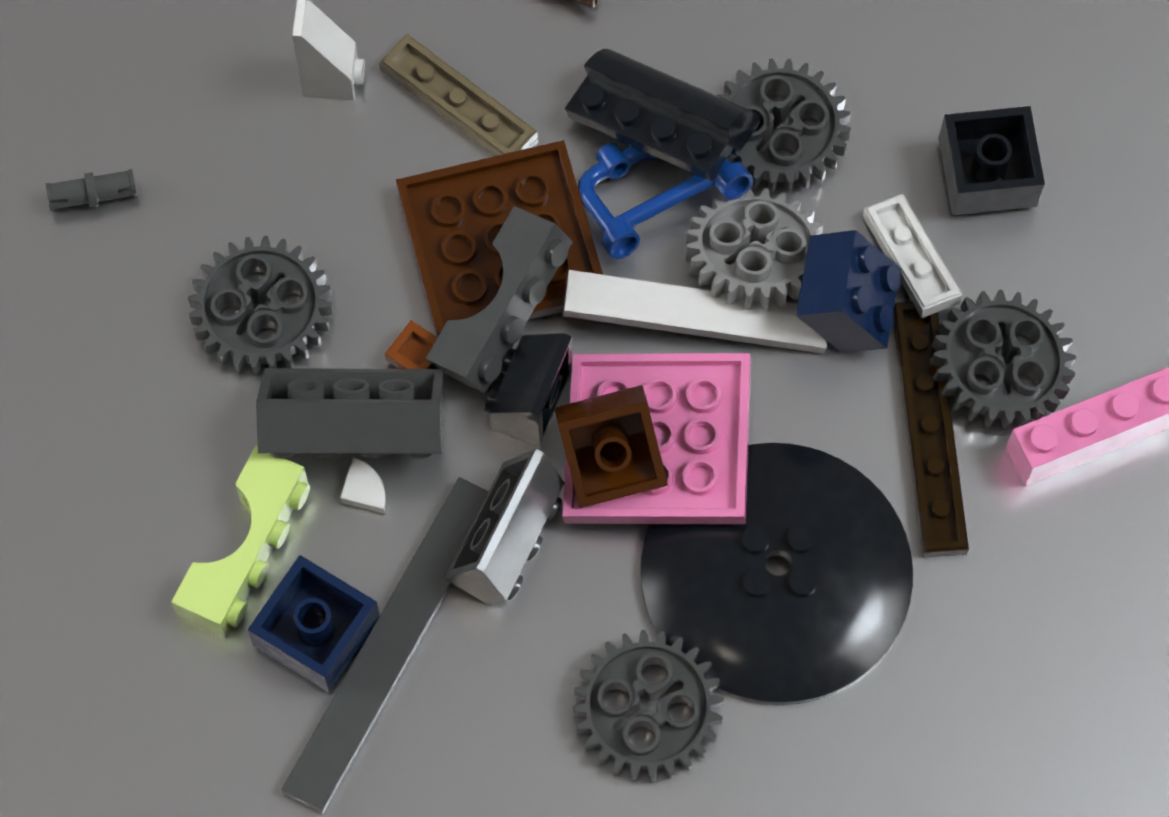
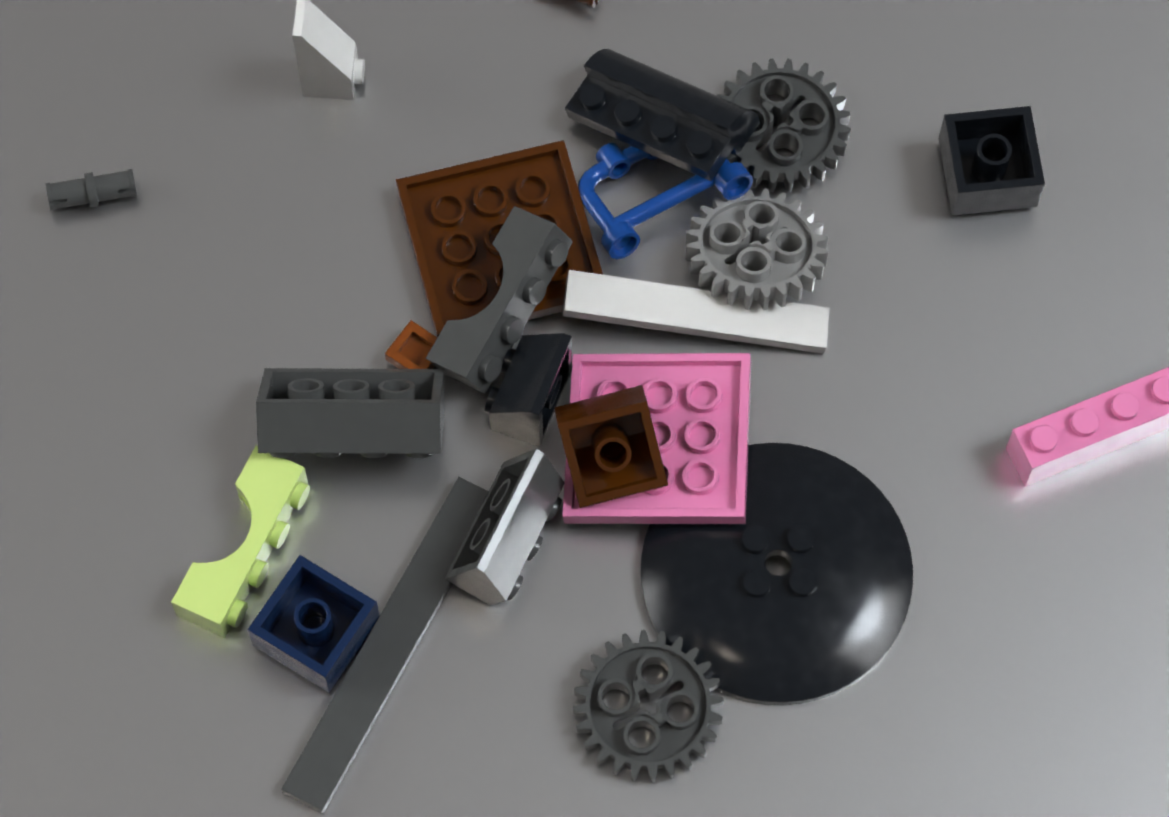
dark grey gear [188,236,333,375] -> none
white tile [340,457,386,514] -> none
dark tan tile [379,34,537,156] -> none
dark blue brick [796,230,901,353] -> none
white tile [863,194,963,318] -> none
dark brown tile [893,302,969,558] -> none
dark grey gear [930,290,1076,430] -> none

